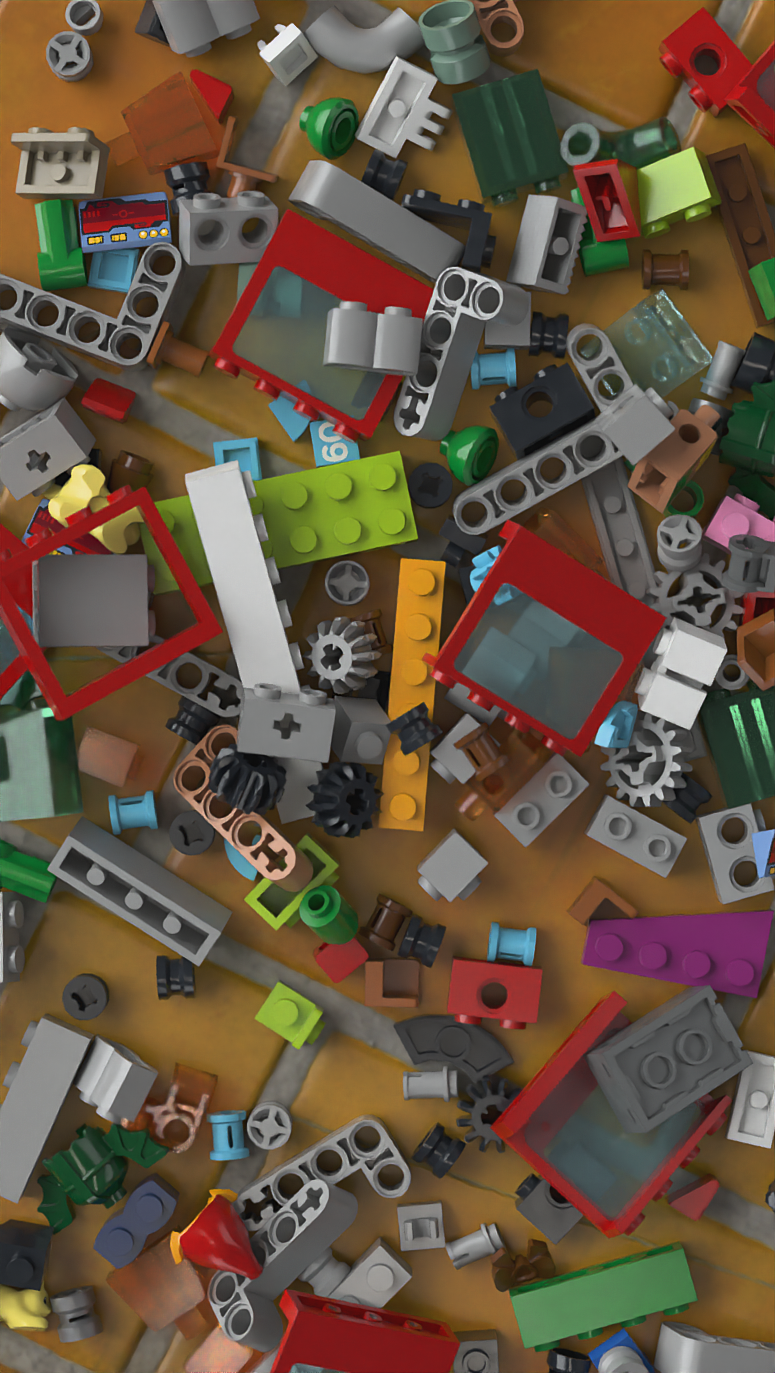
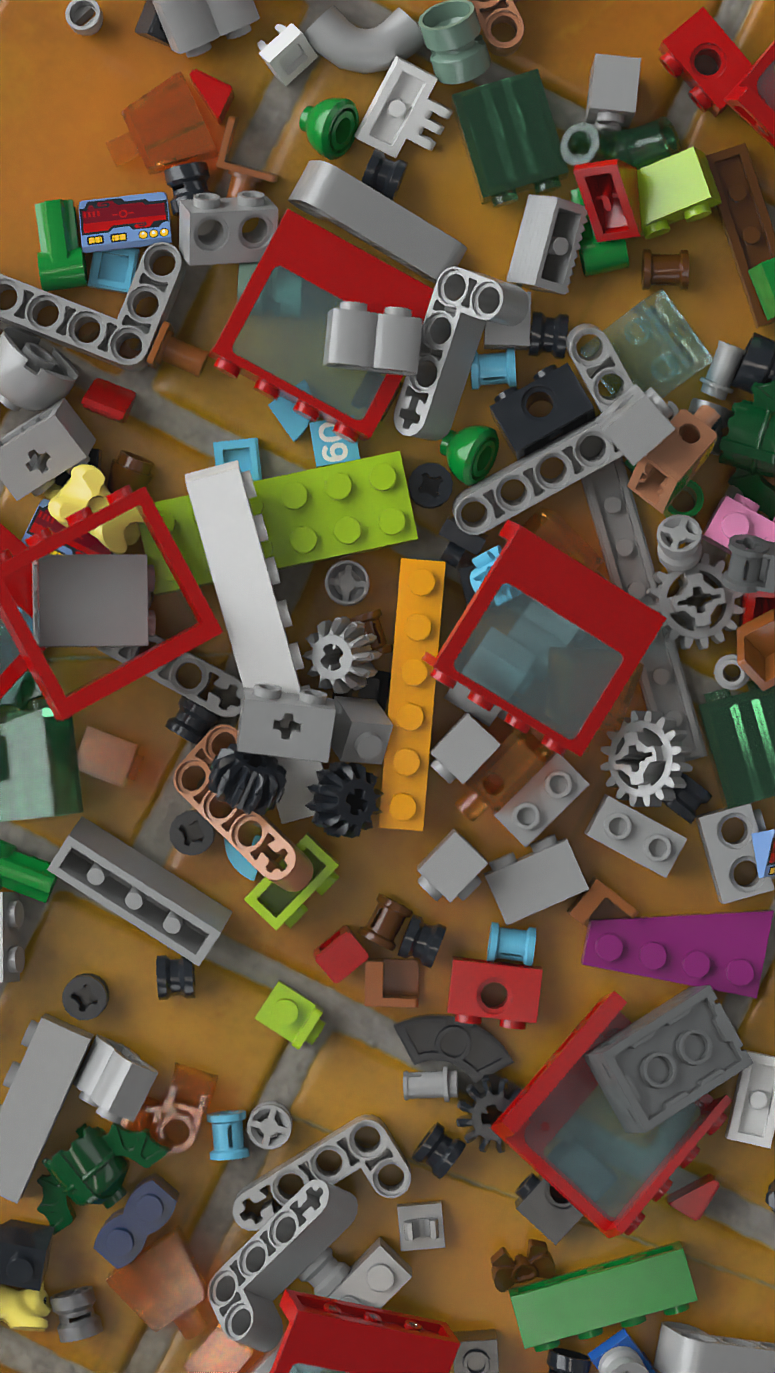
dark tan bracket [11,127,110,199] -> none
light grey wheel [46,31,93,82] -> none
medium azure bush [108,790,158,835] -> none
red hat [170,1189,263,1280] -> none
green brick [299,885,358,945] -> none
black wheel [386,702,443,756] -> none
black bracket [401,189,497,273] -> none
light grey pin [445,1223,506,1270] -> none
reddish brown bush [453,722,512,782] -> none
medium azure tile [594,701,638,748] -> none
white piece [634,617,727,730] -> none
none -> light grey brick [484,834,589,925]
none -> light grey brick [585,53,641,133]

